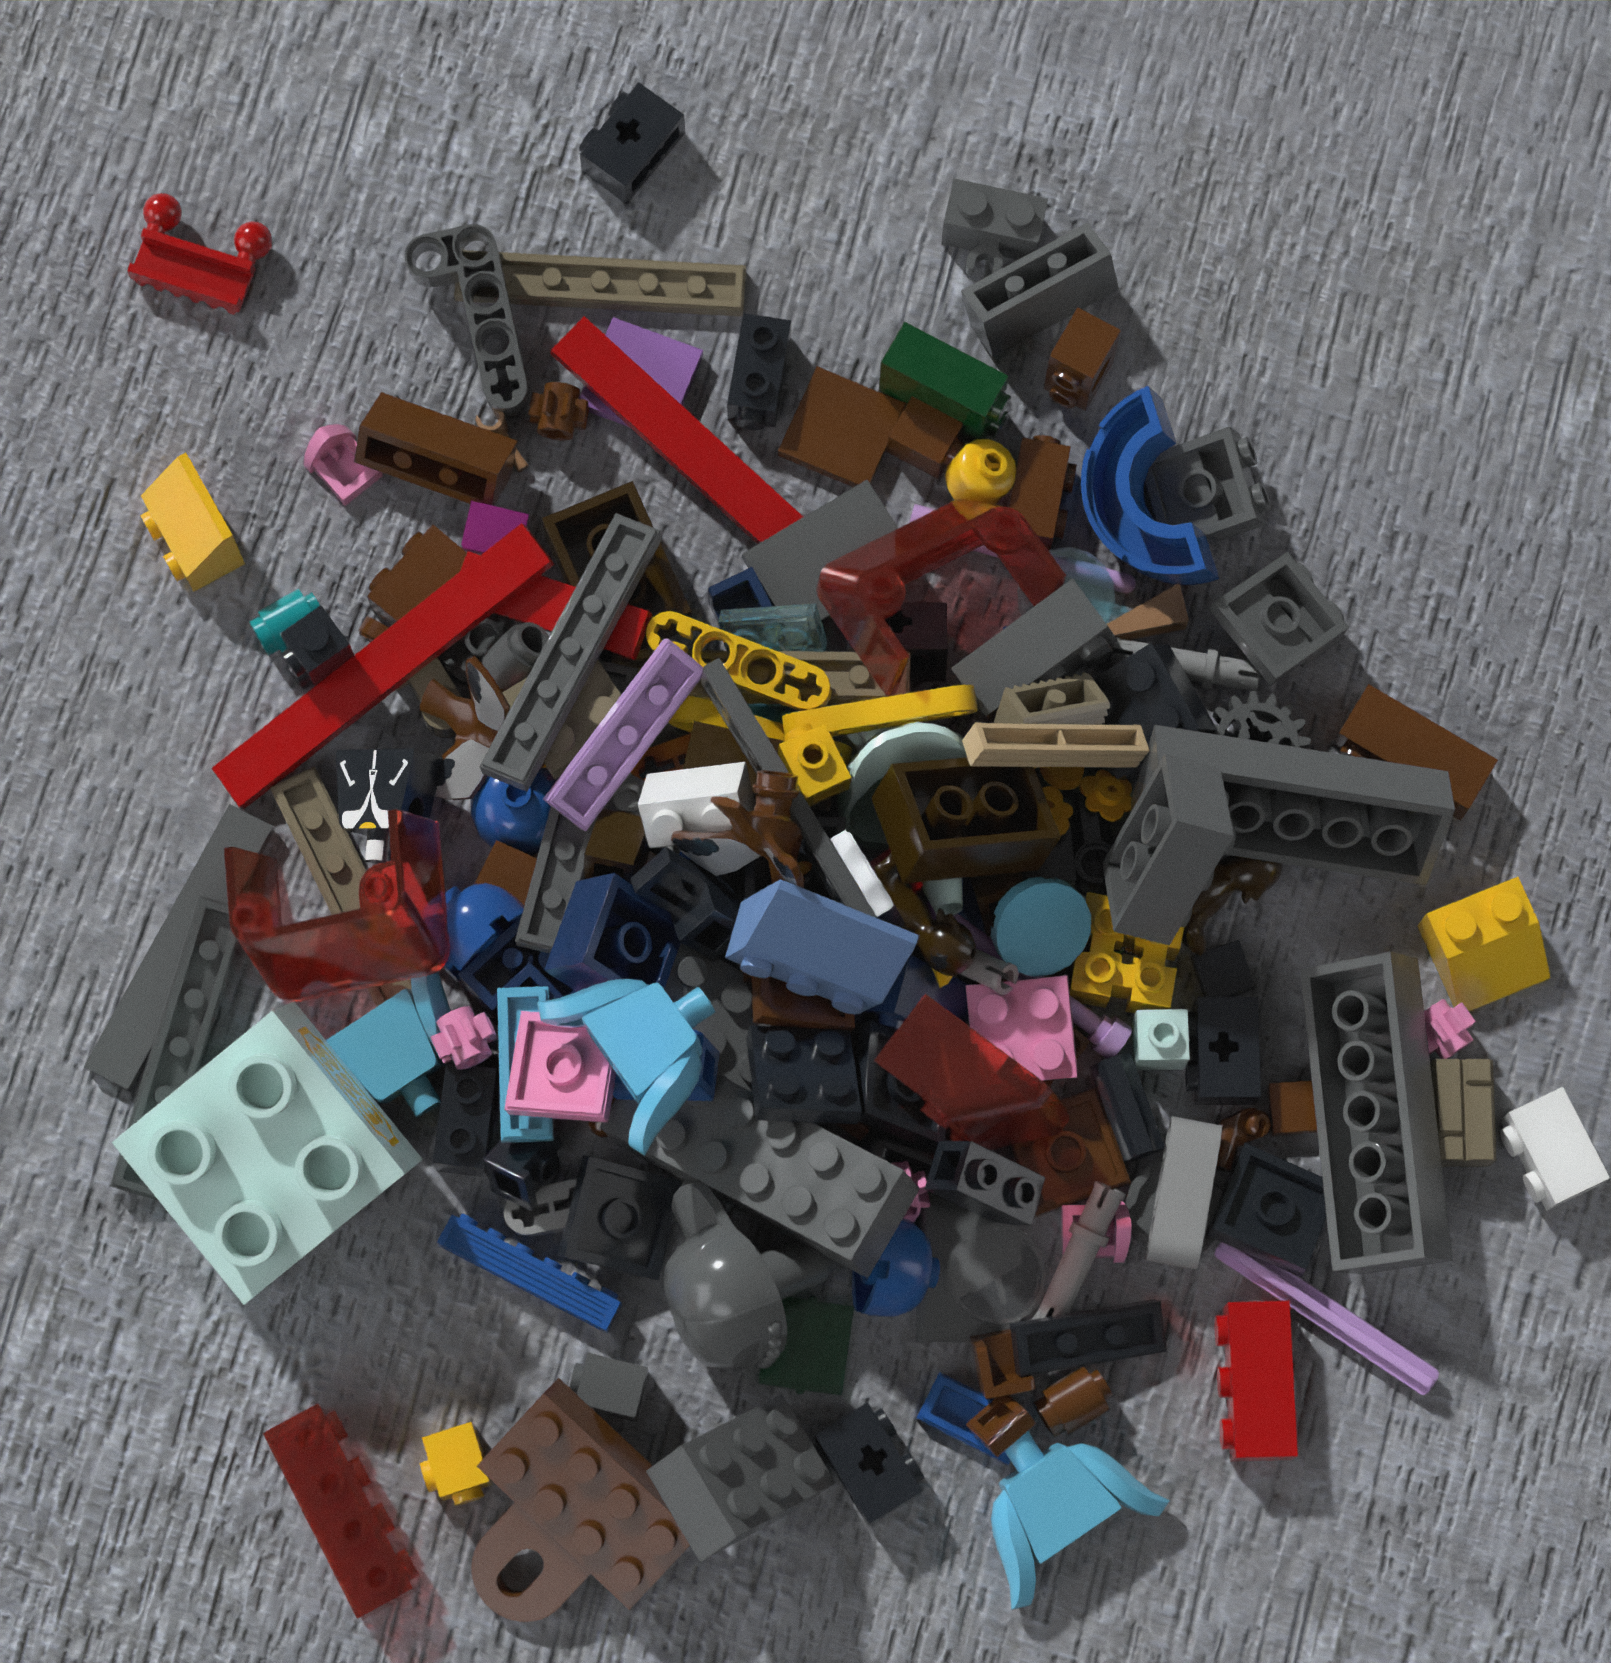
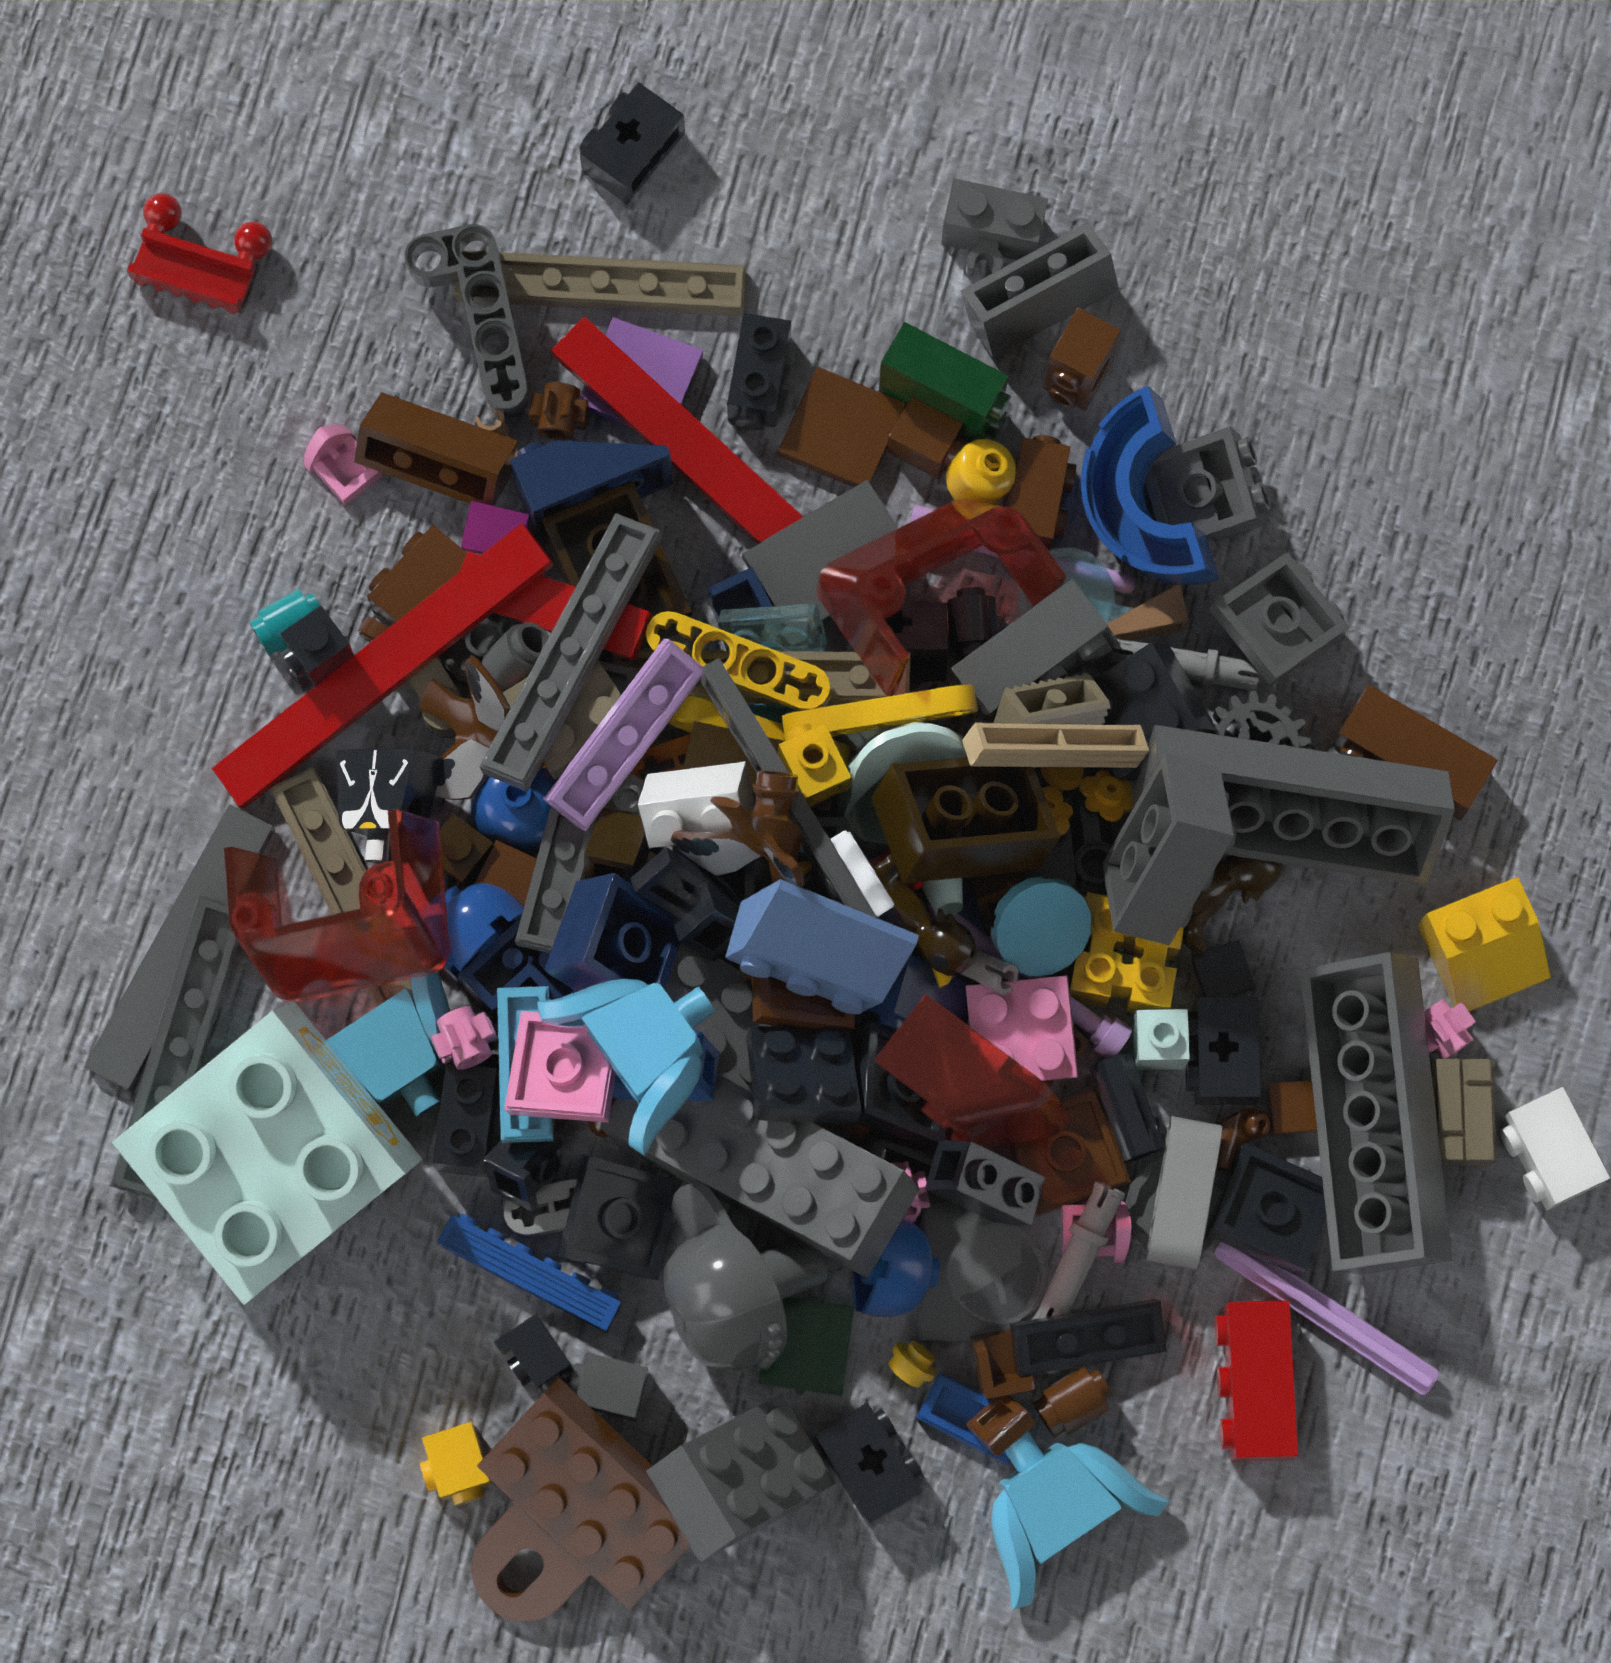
yellow slope [140,452,245,592] -> none
clear red brick [263,1403,420,1621] -> none
none -> dark brown brick [422,813,494,891]
none -> black brick [494,1313,573,1395]
none -> dark blue slope [510,440,673,541]
none -> yellow plate [888,1341,937,1388]
none -> black brick [947,587,998,661]

